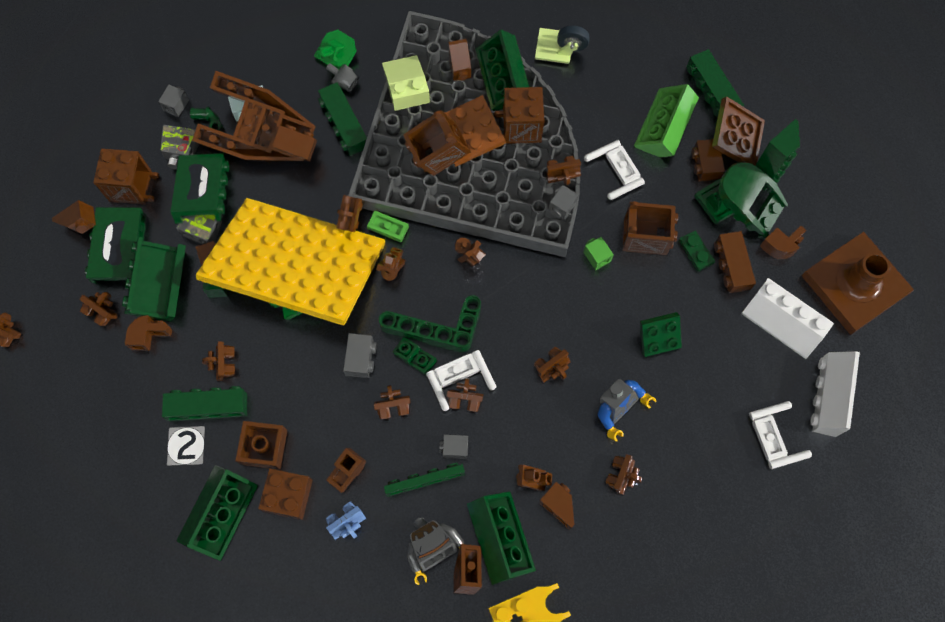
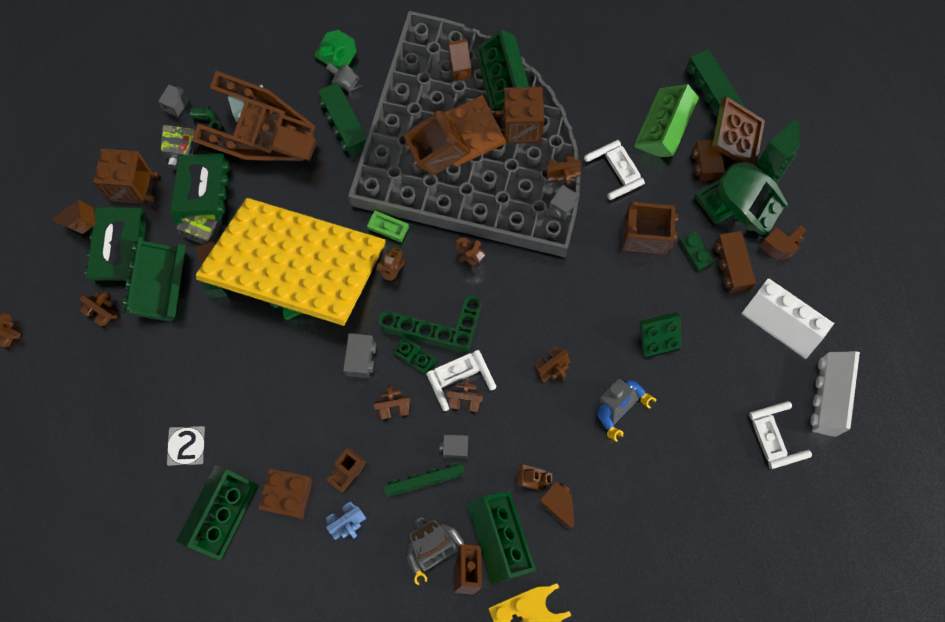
reddish brown brick [124,315,172,351] -> none
dark green brick [162,386,247,421] -> none
reddish brown hips [202,341,235,381] -> none
reddish brown brick [235,421,287,470] -> none
reddish brown hips [336,195,363,232] -> none
yellowish green slope [382,55,430,111] -> none
yellowish green plate [535,26,589,64] -> none
bright green brick [583,237,614,270] -> none
reddish brown hips [606,454,642,495] -> none
reddish brown piece [802,232,914,335] -> none

